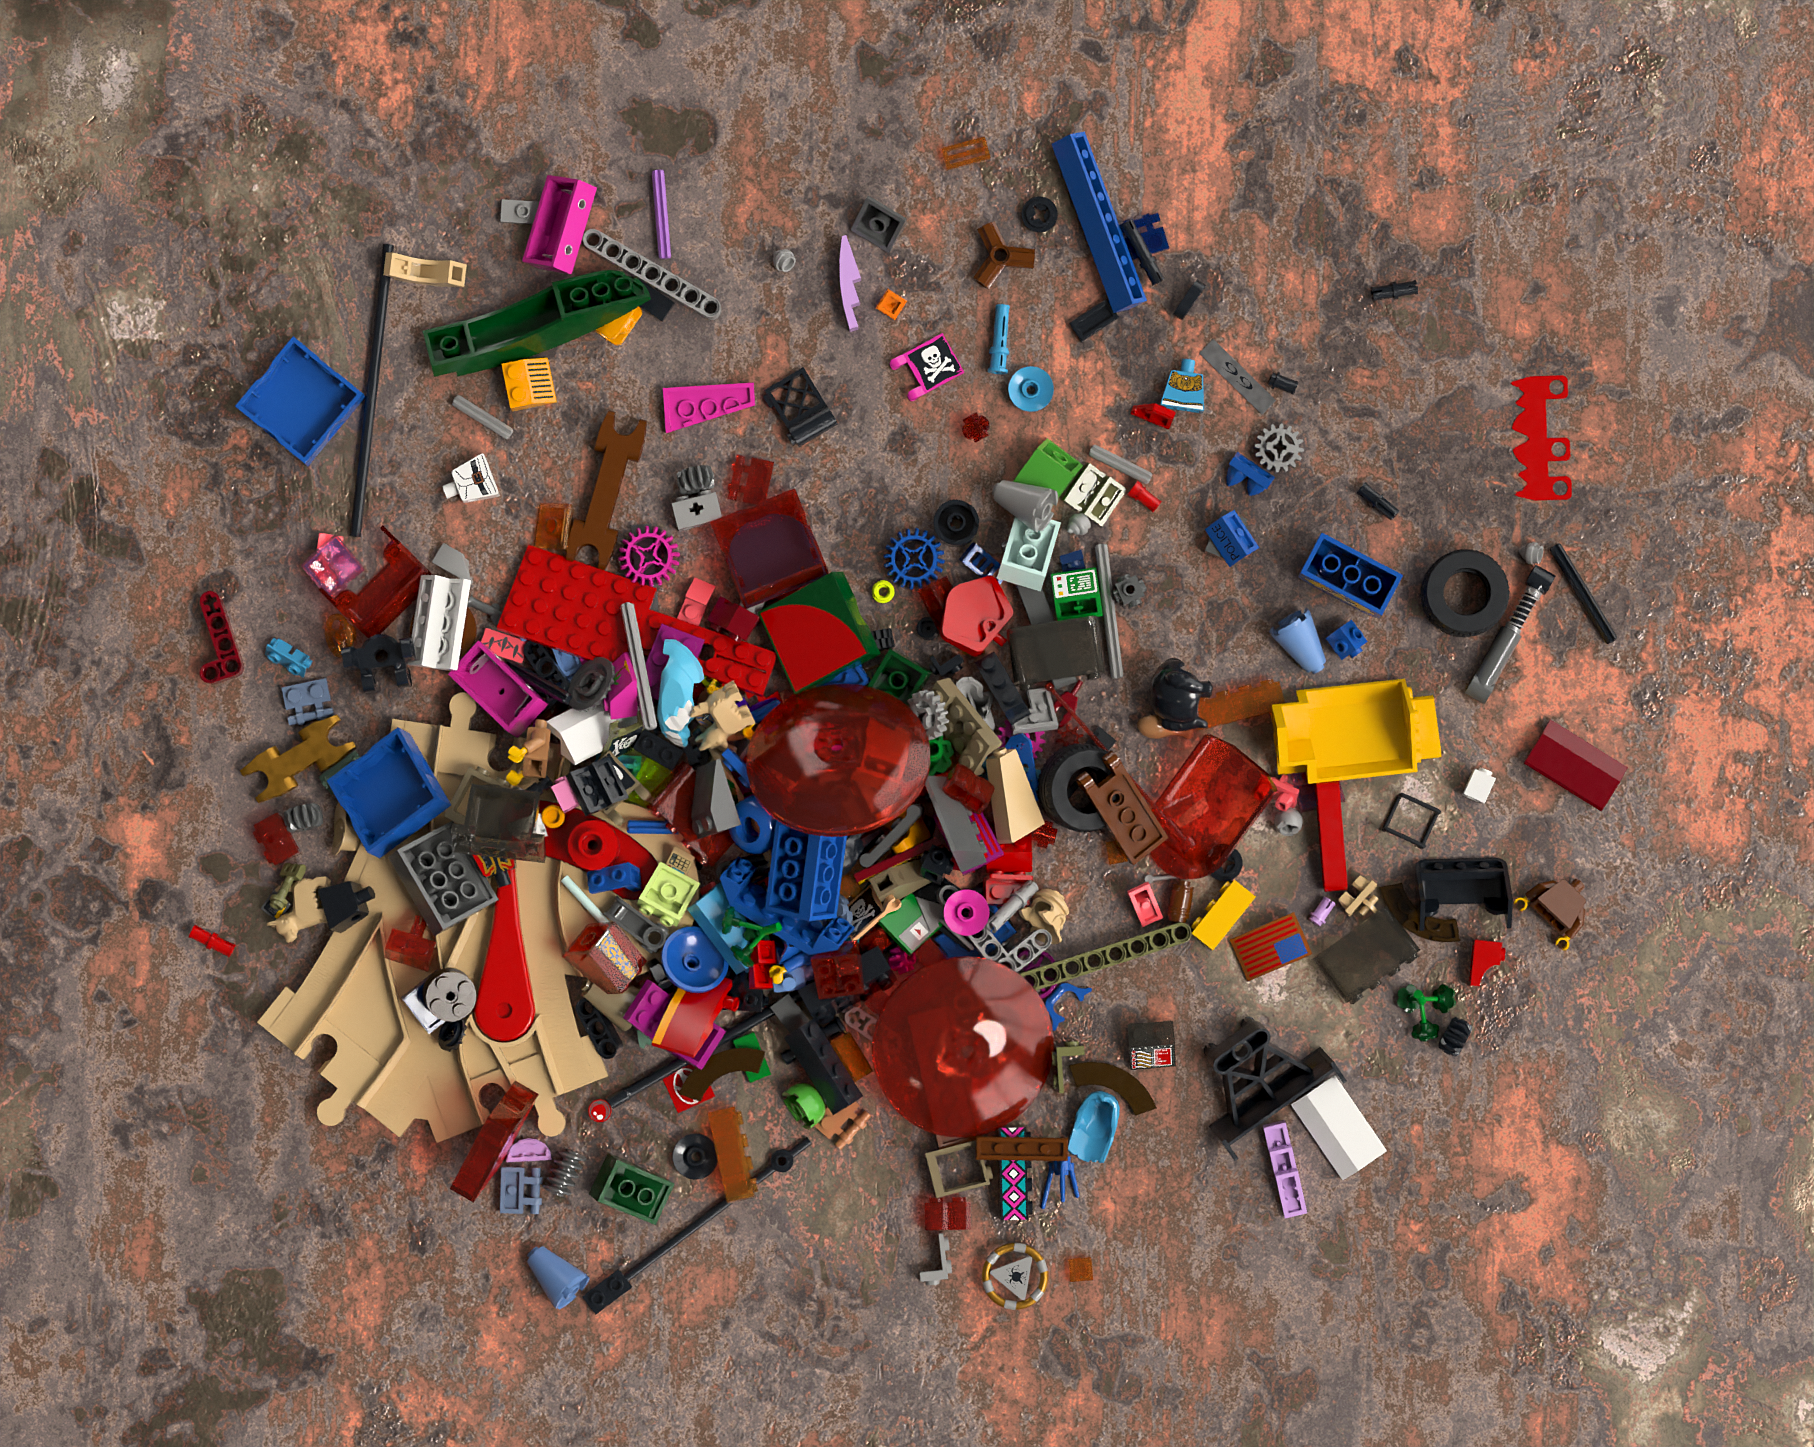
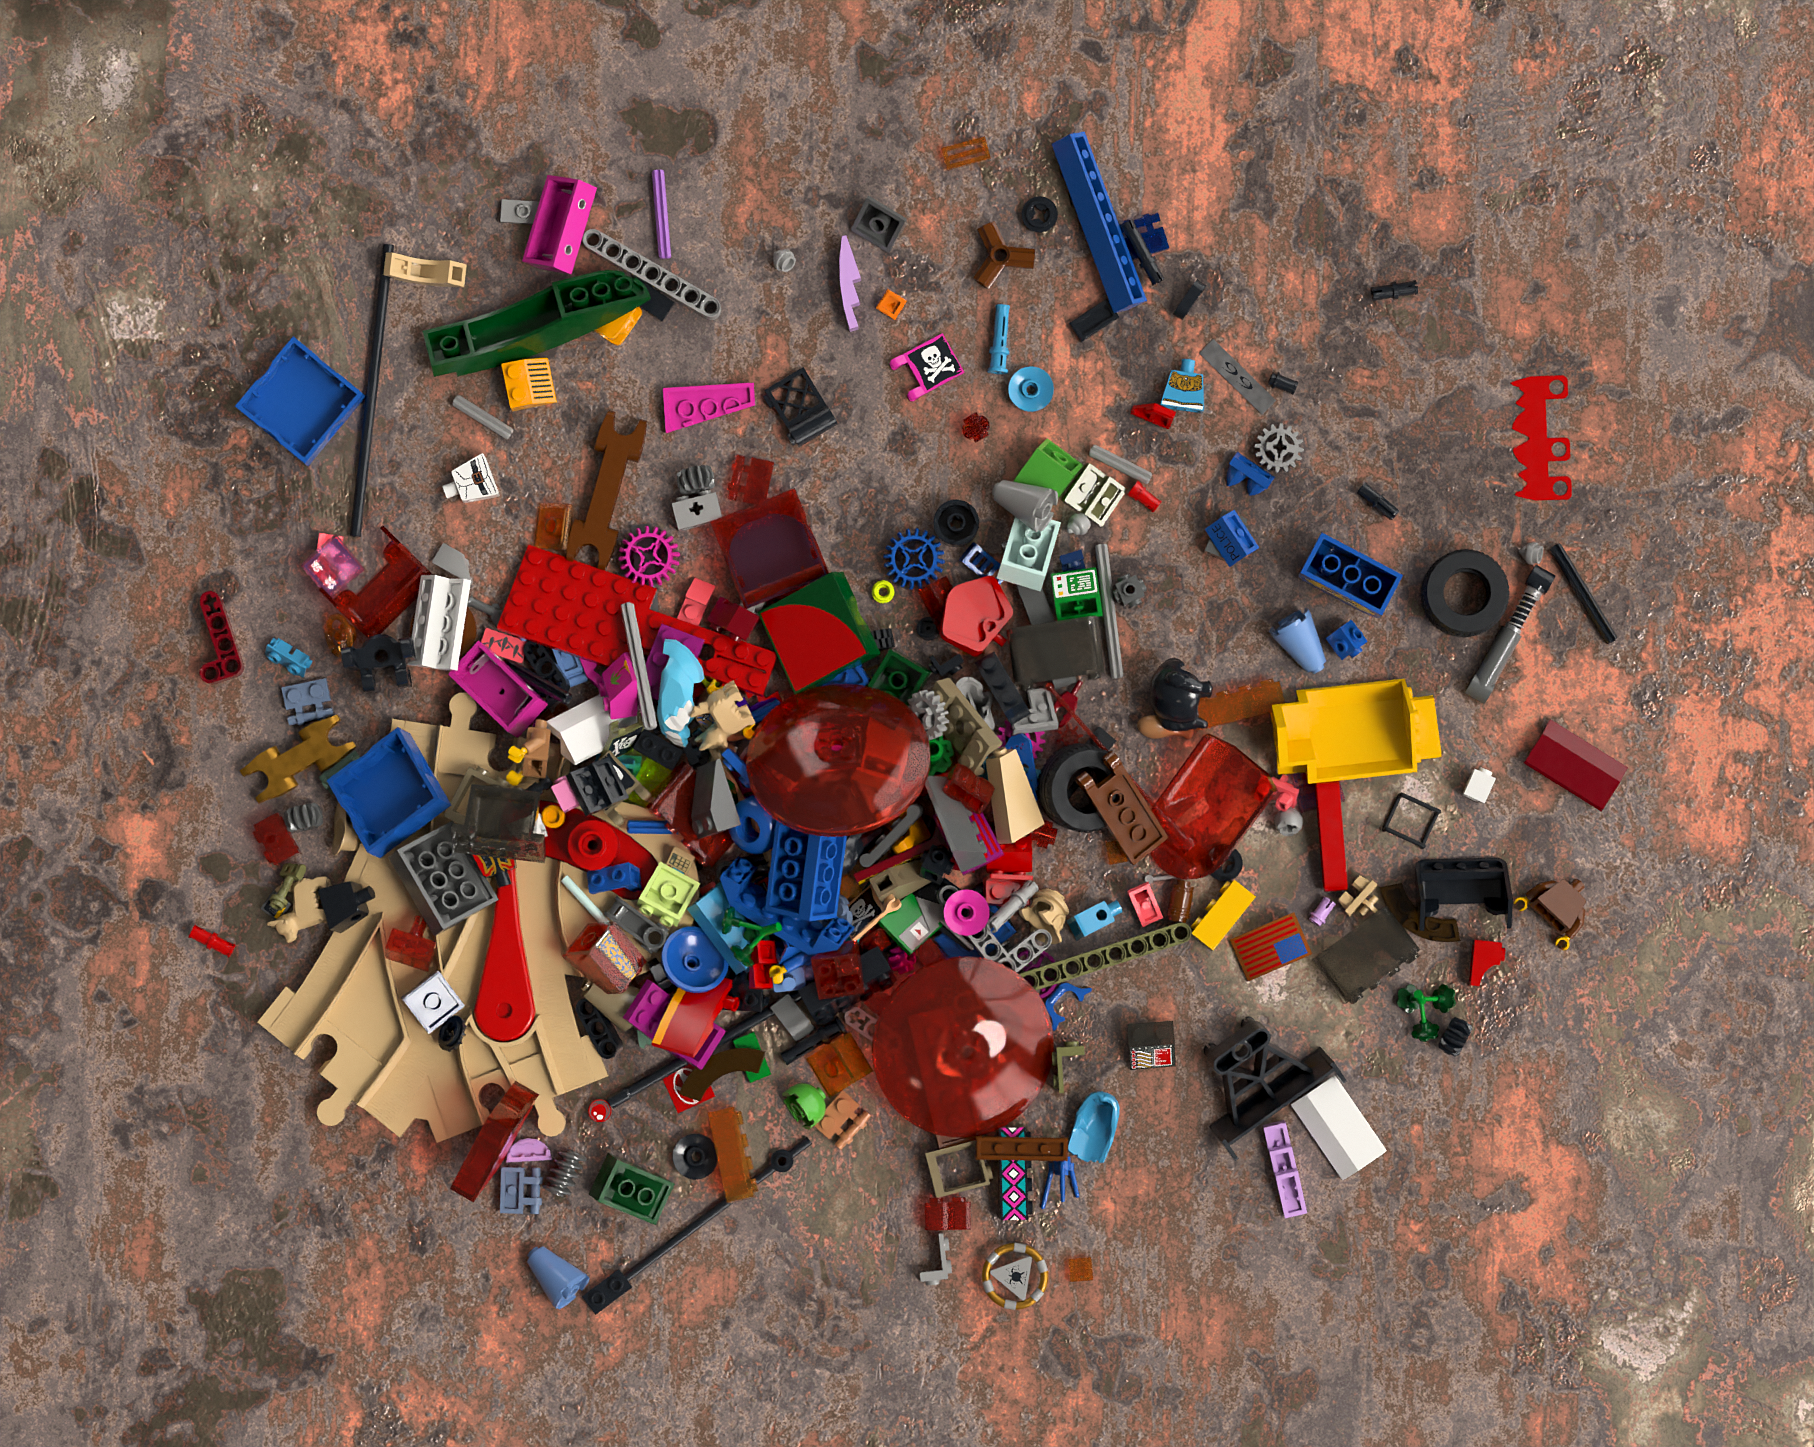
wheel [423,967,476,1022] -> none
dark grey gear [568,657,616,712] -> none
black brick [784,1019,863,1115] -> none
dark brown tile [1069,1062,1157,1116] -> none
none -> torso [1066,900,1123,941]

